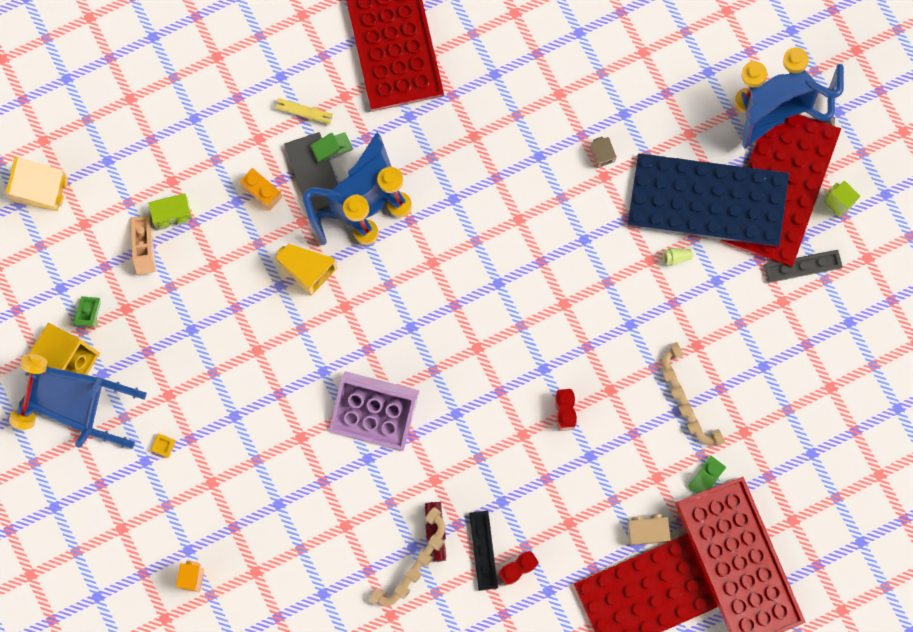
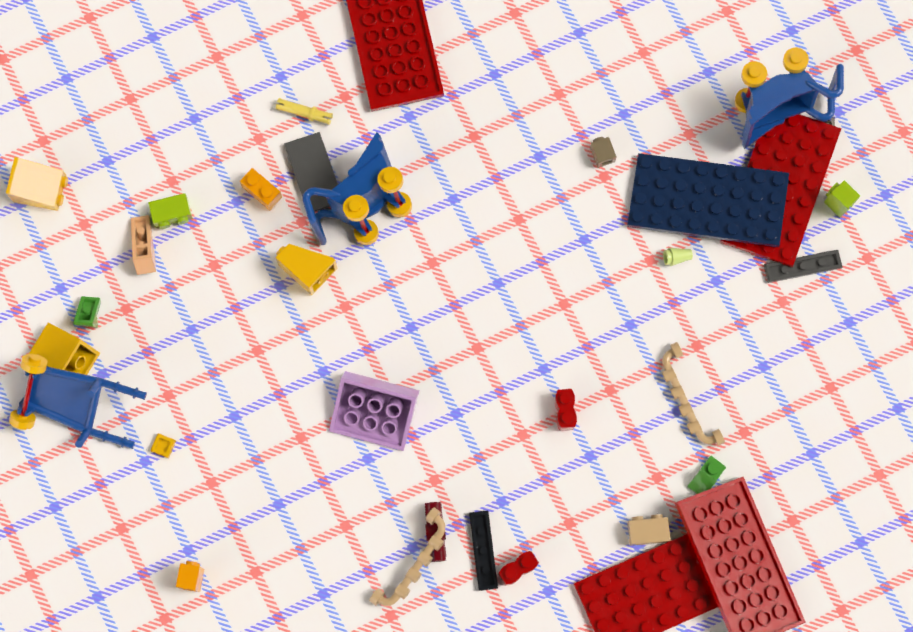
bright green slope [310,132,353,163] -> none

